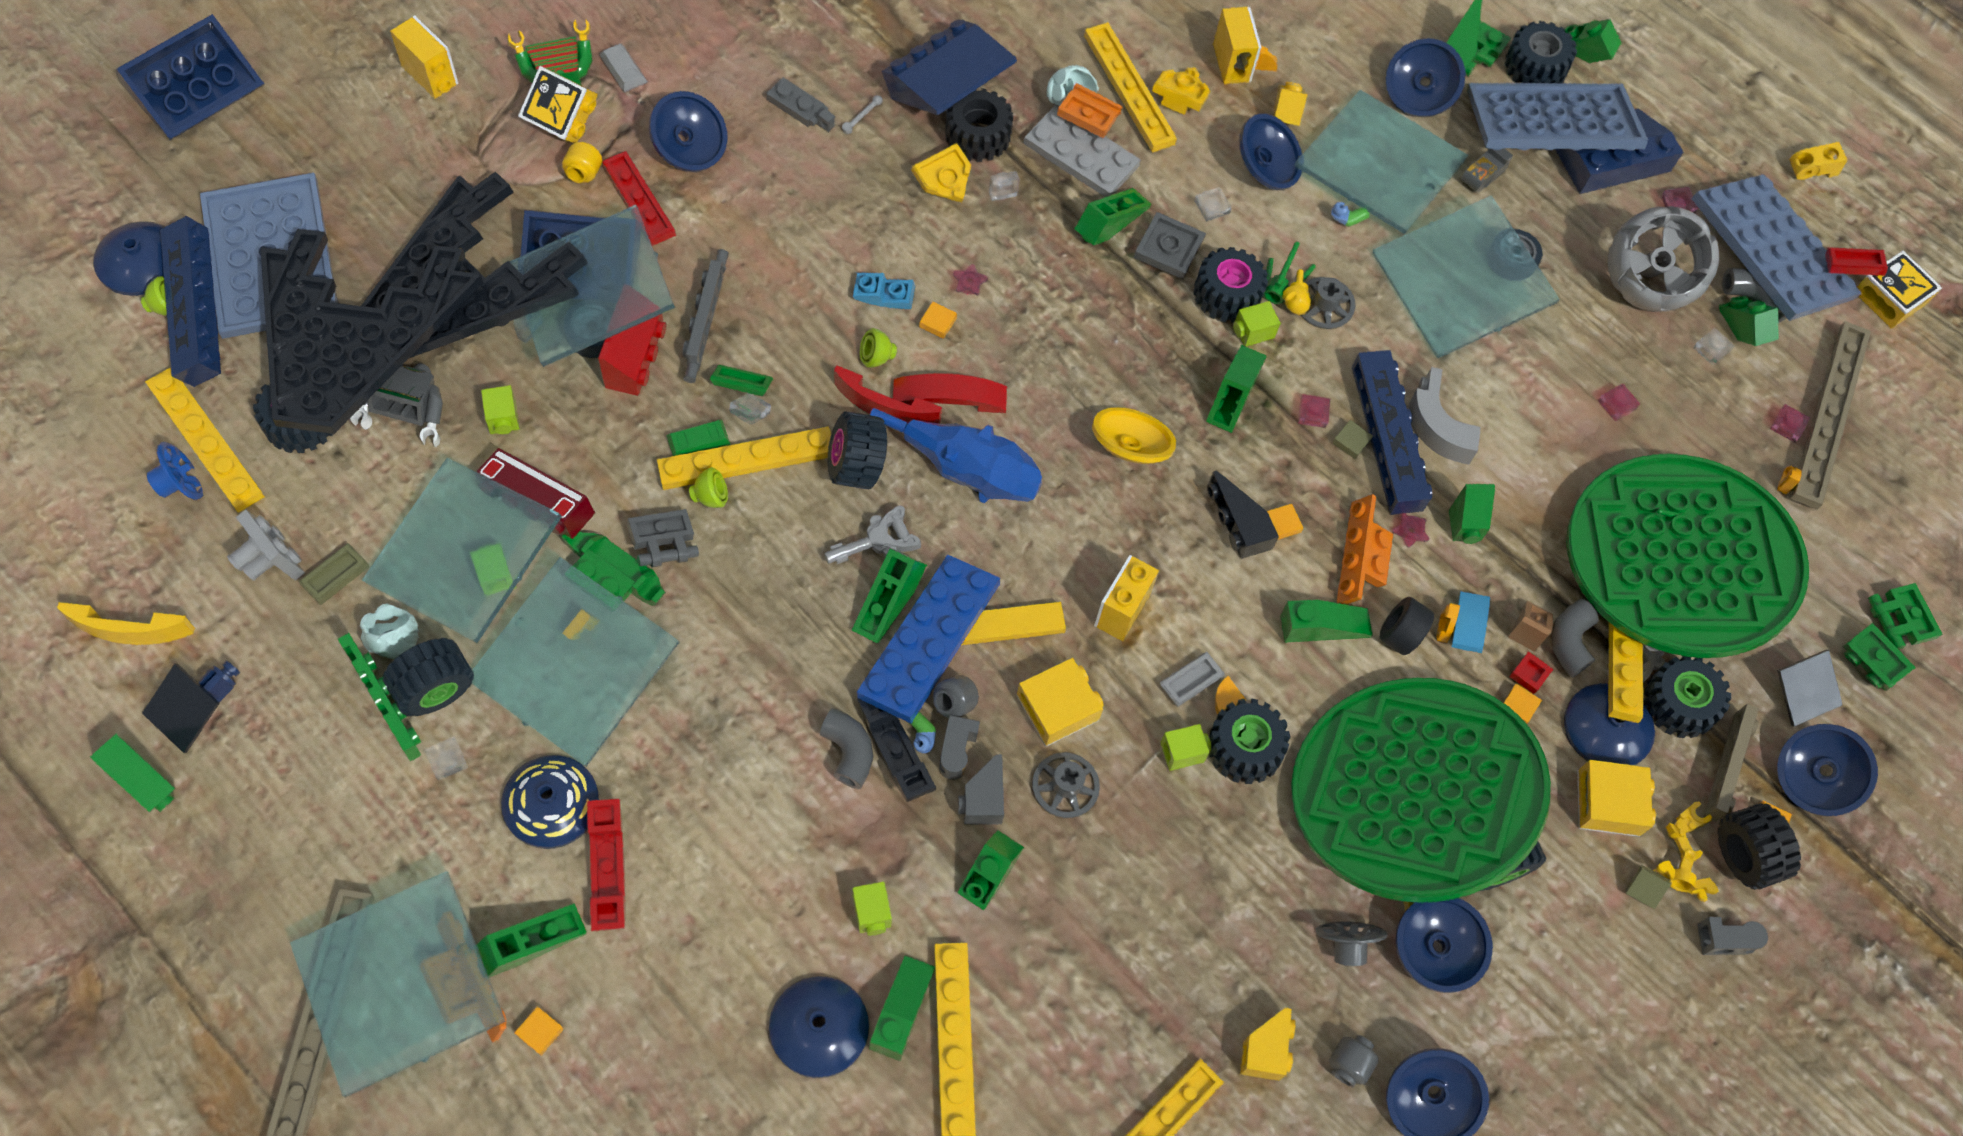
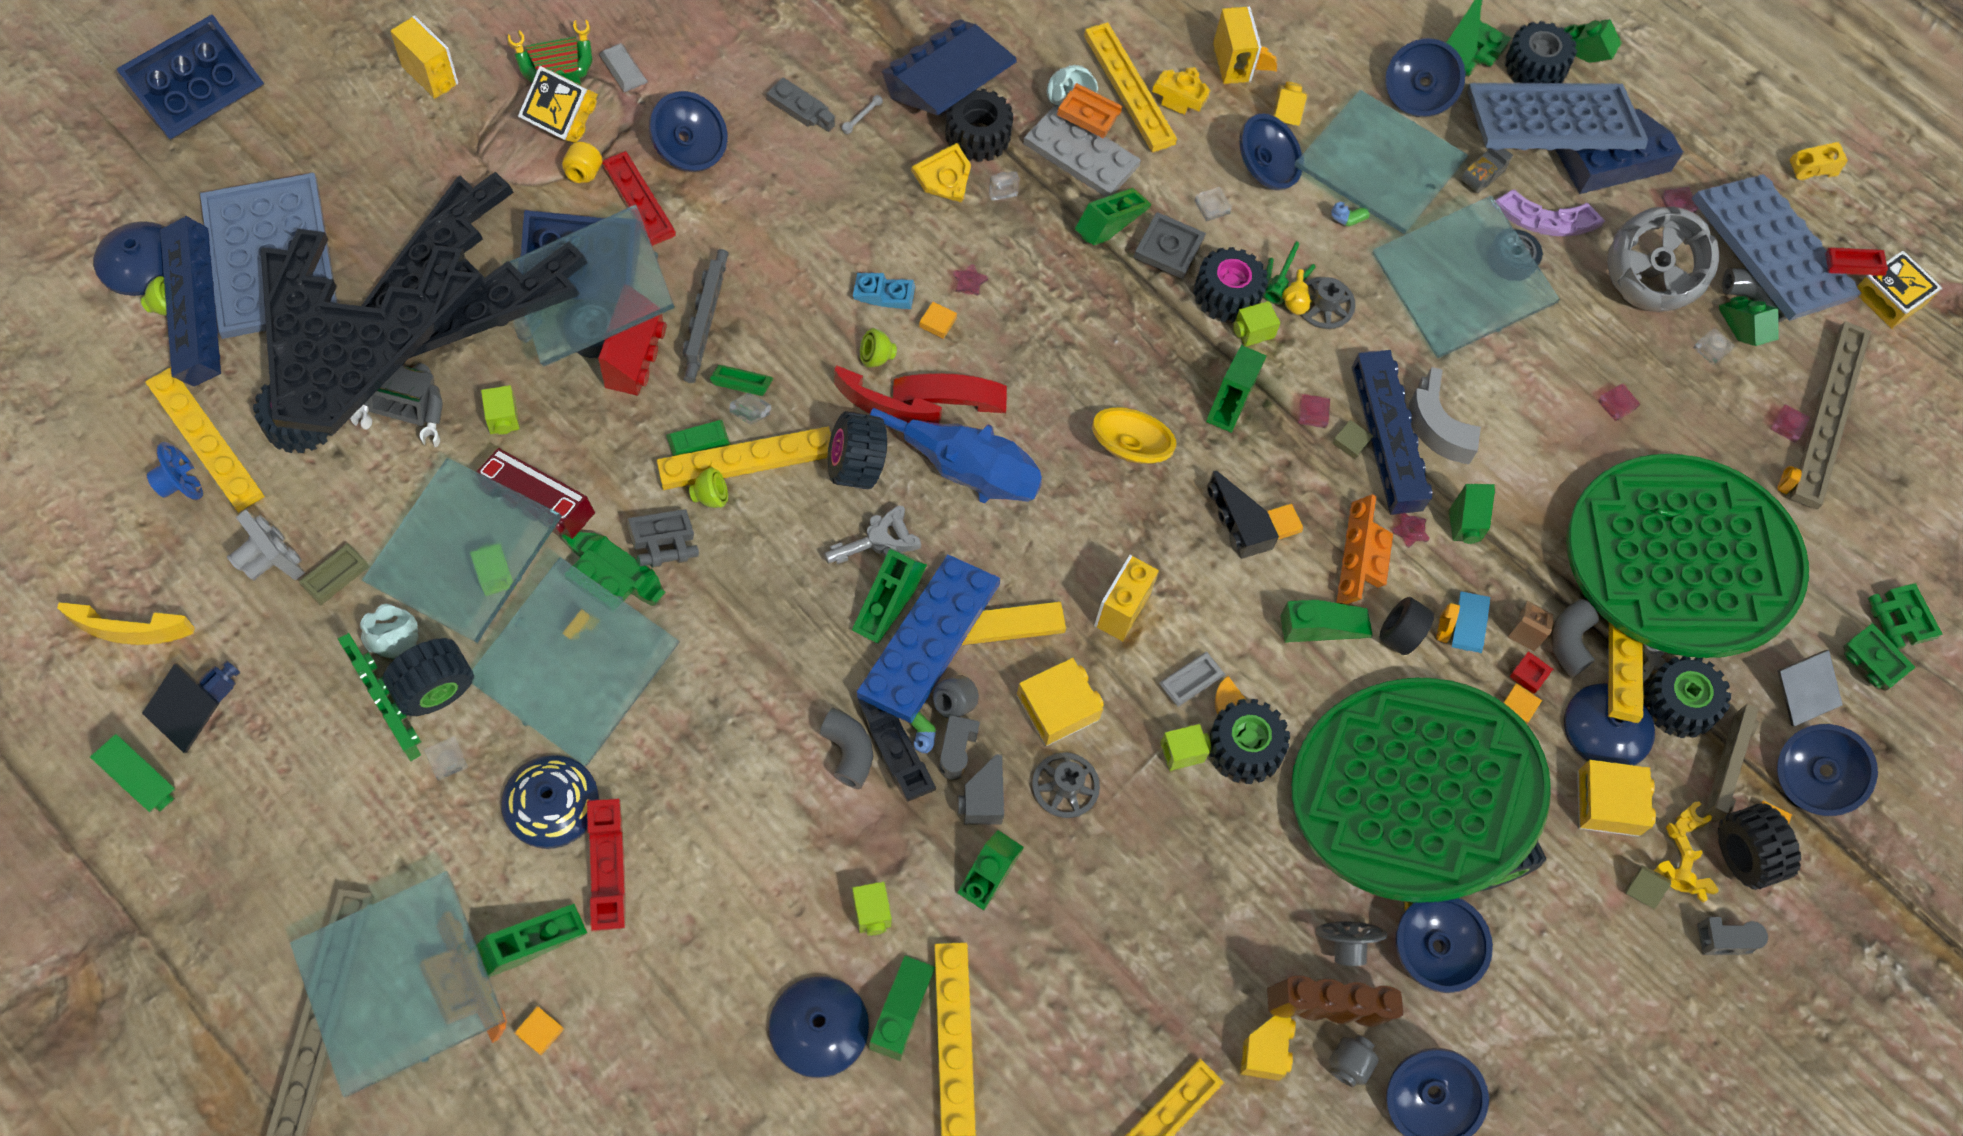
none -> reddish brown brick [1267,975,1404,1027]
none -> lavender tile [1492,189,1605,236]

